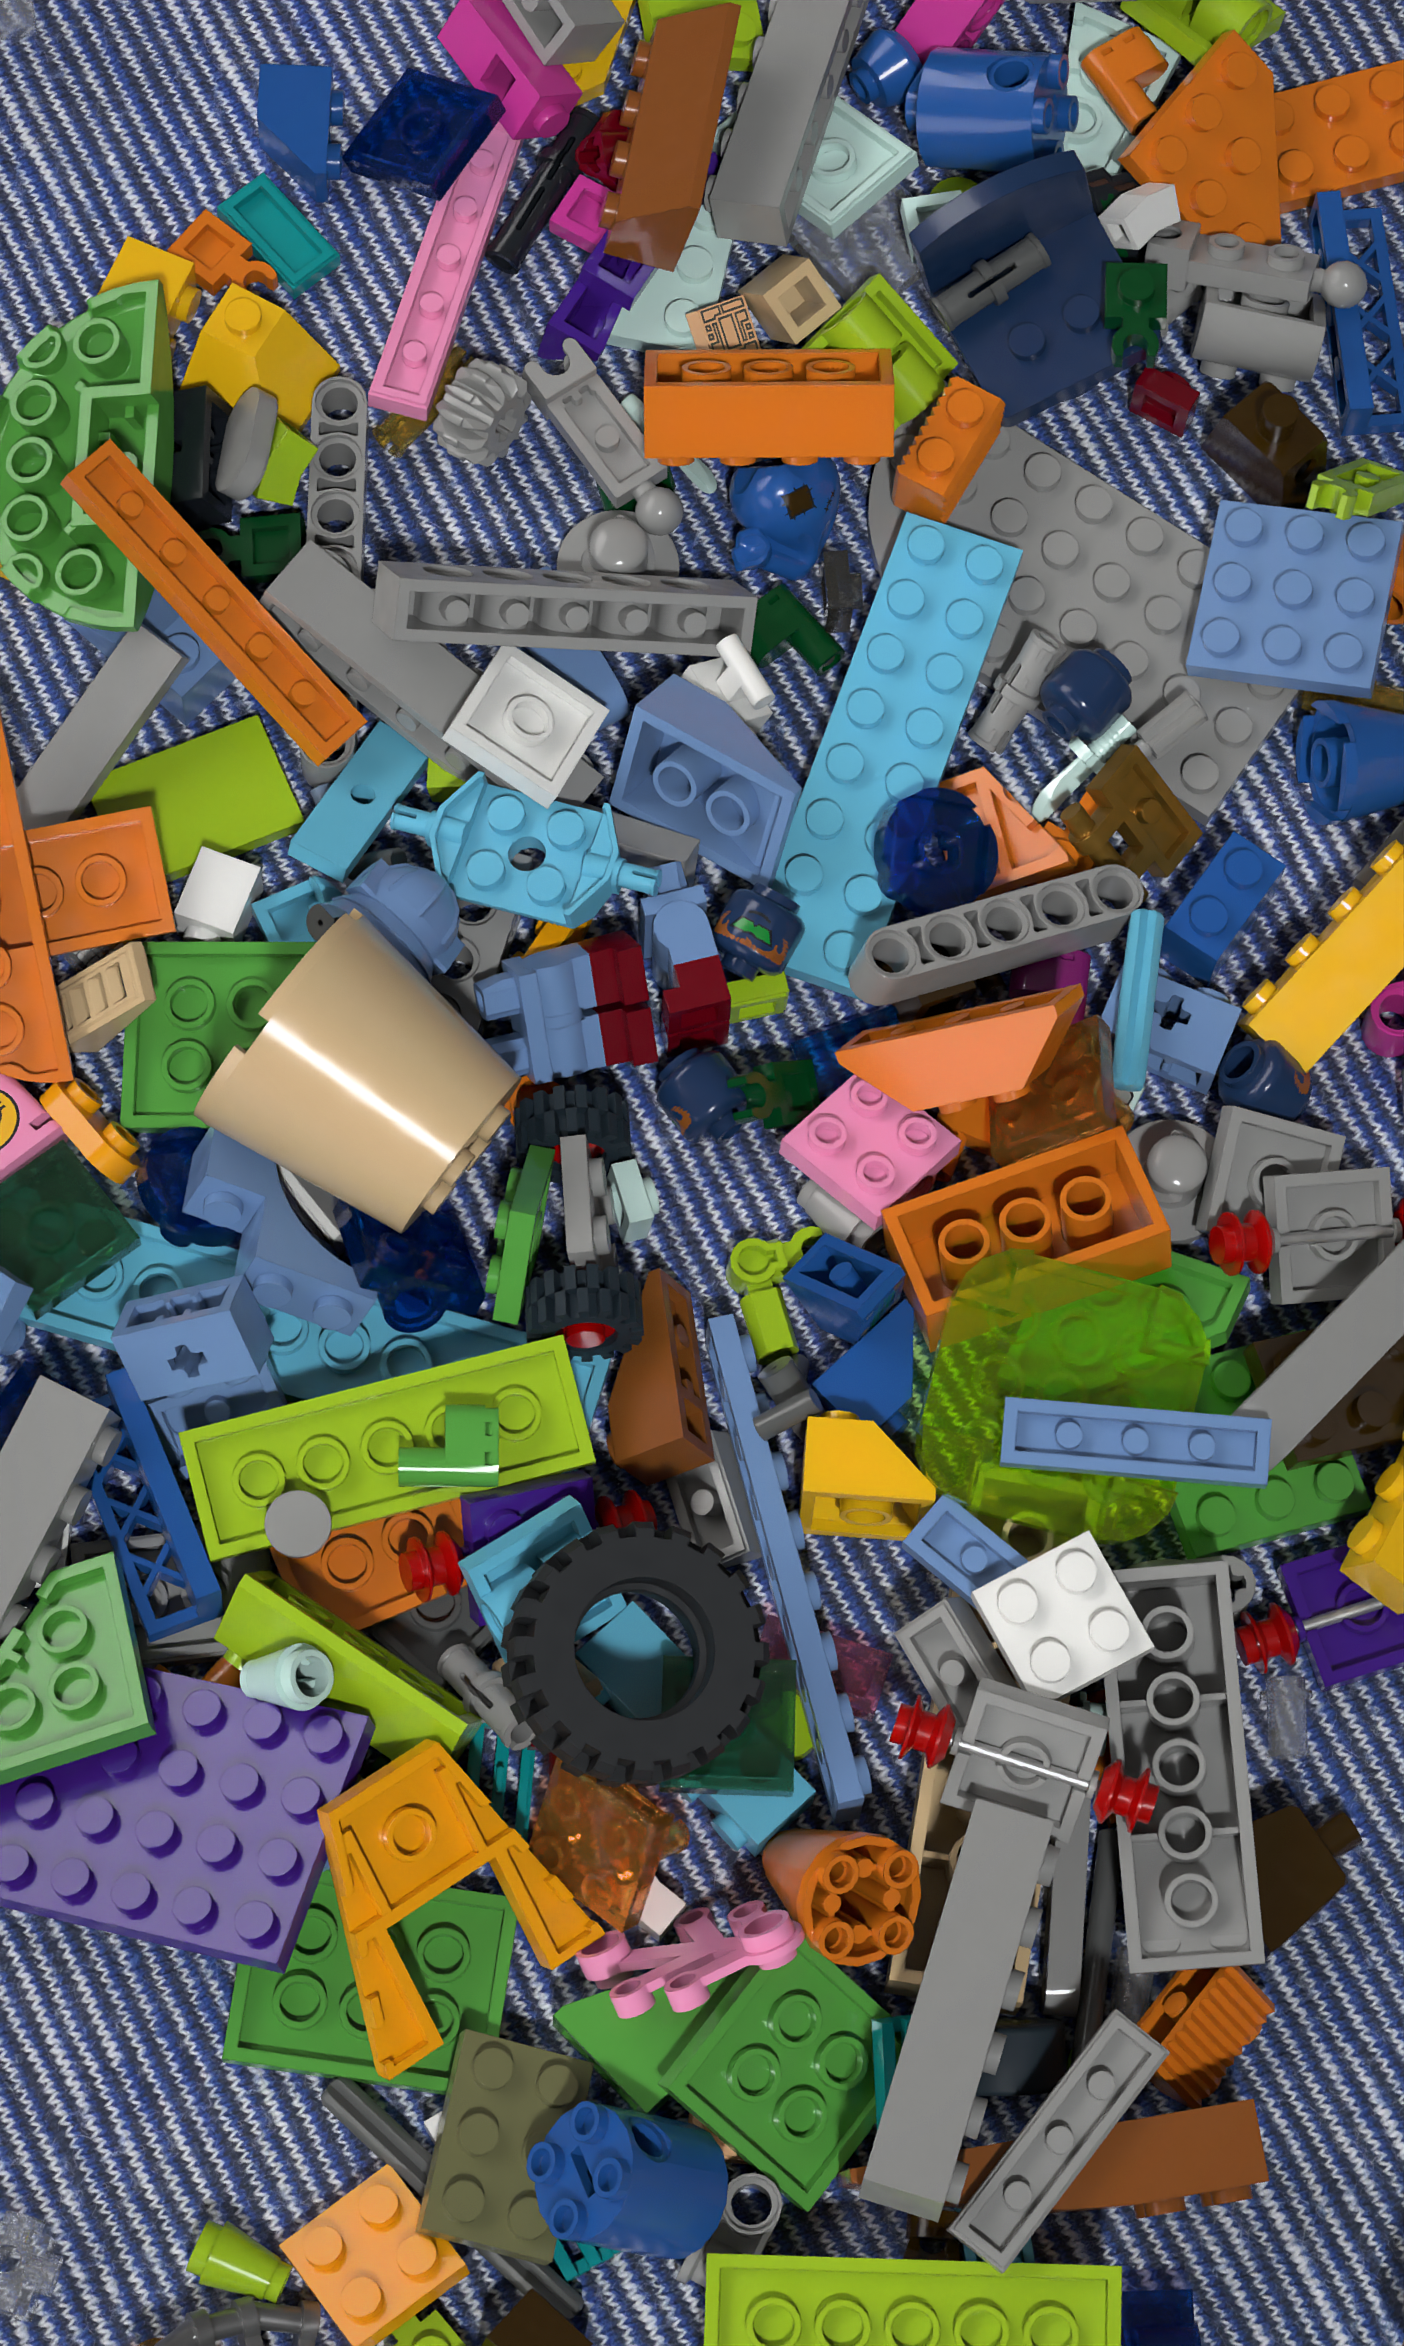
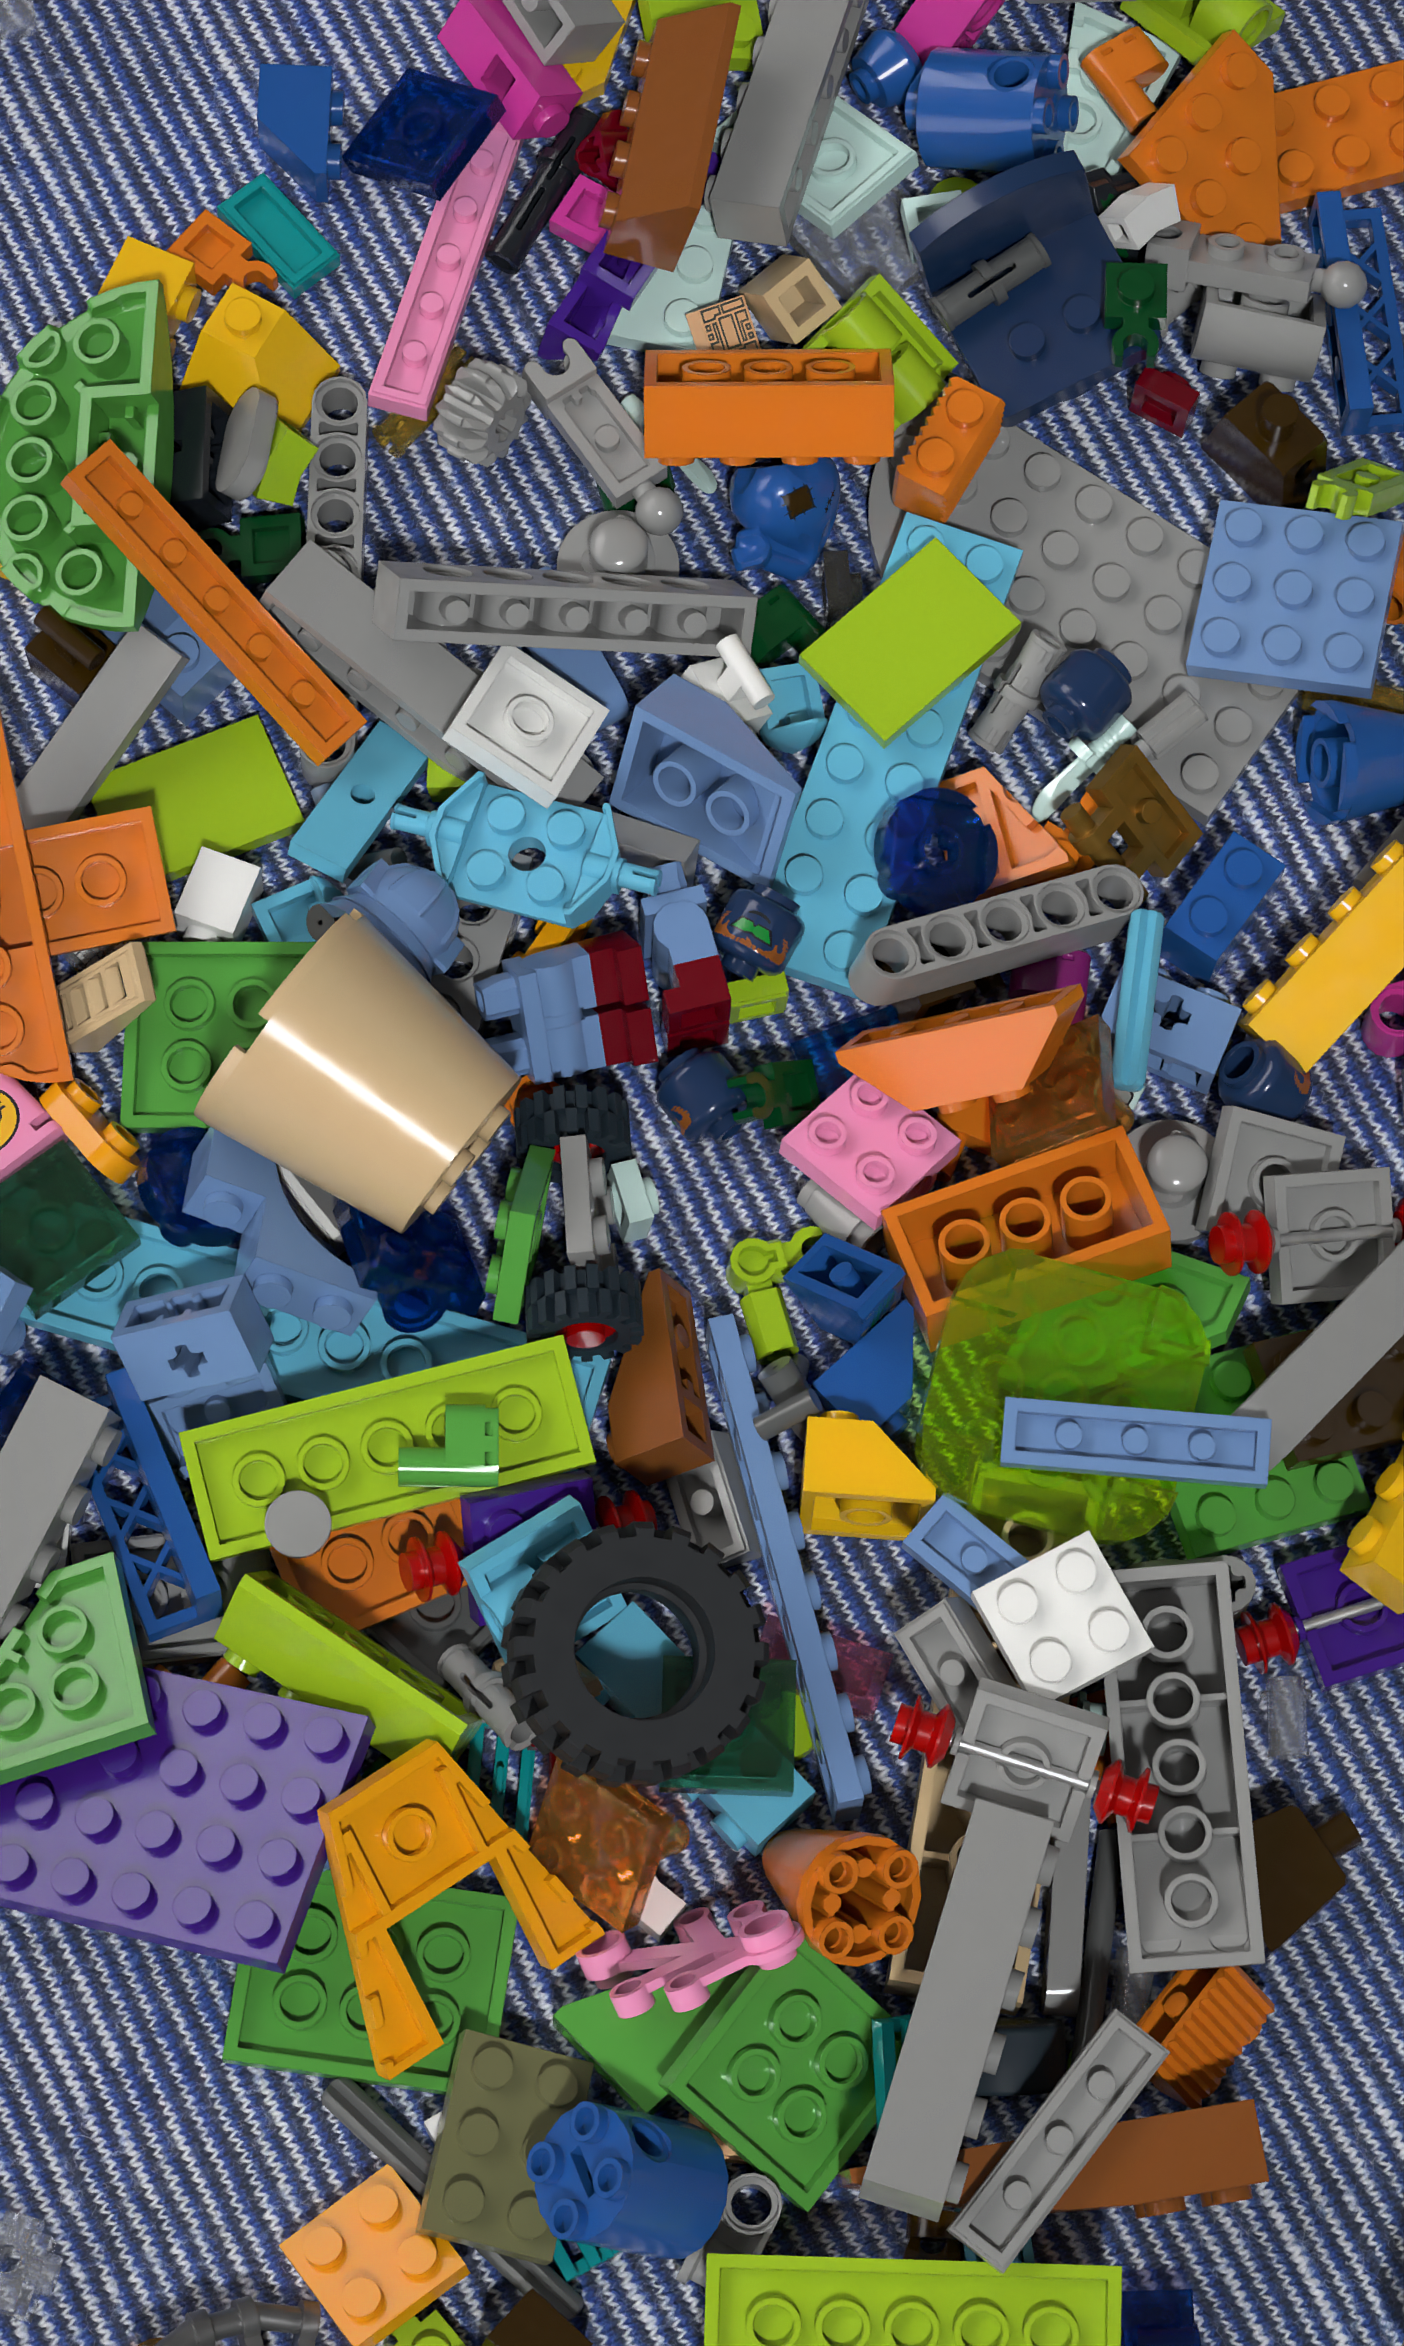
lime cone [186,2220,293,2304] -> none
light aqua cone [240,1643,334,1711] -> none
none -> dark brown brick [24,604,116,708]
none -> medium azure plate [759,663,829,754]
none -> lime tile [799,537,1021,749]

